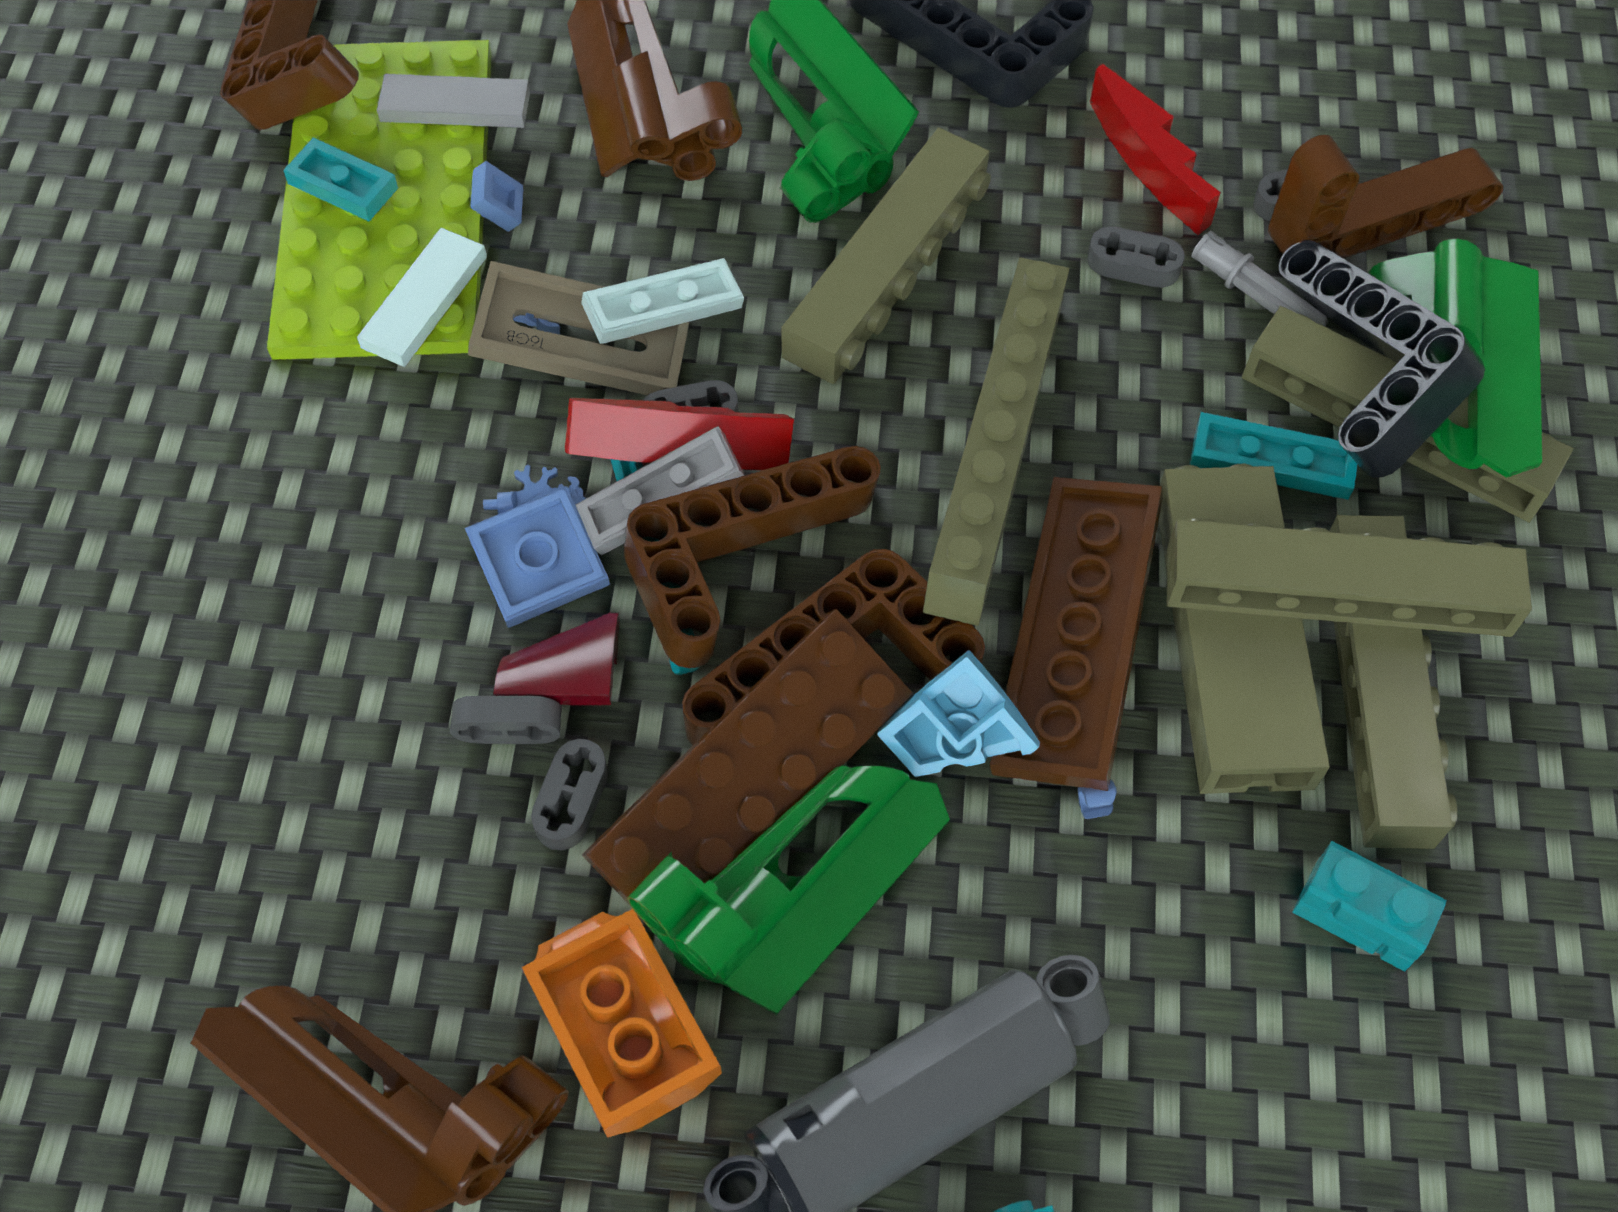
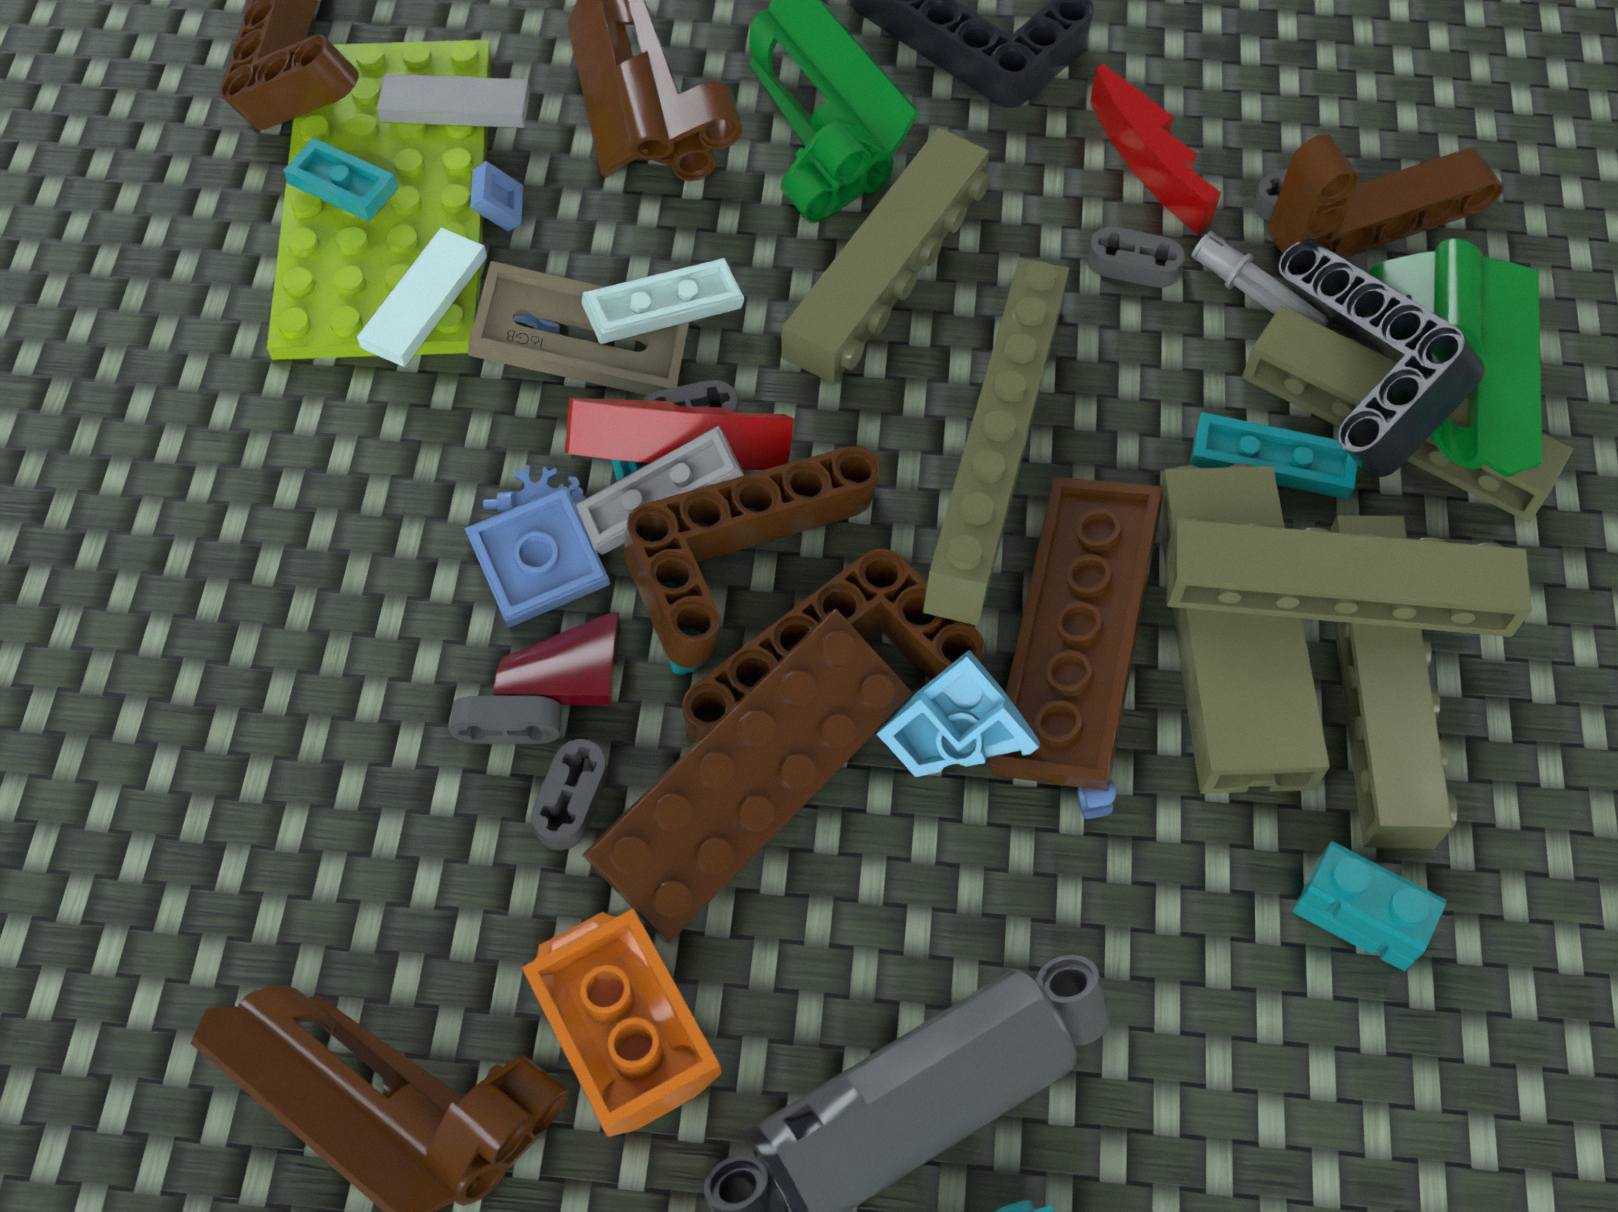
green panel [627,766,950,1015] -> none

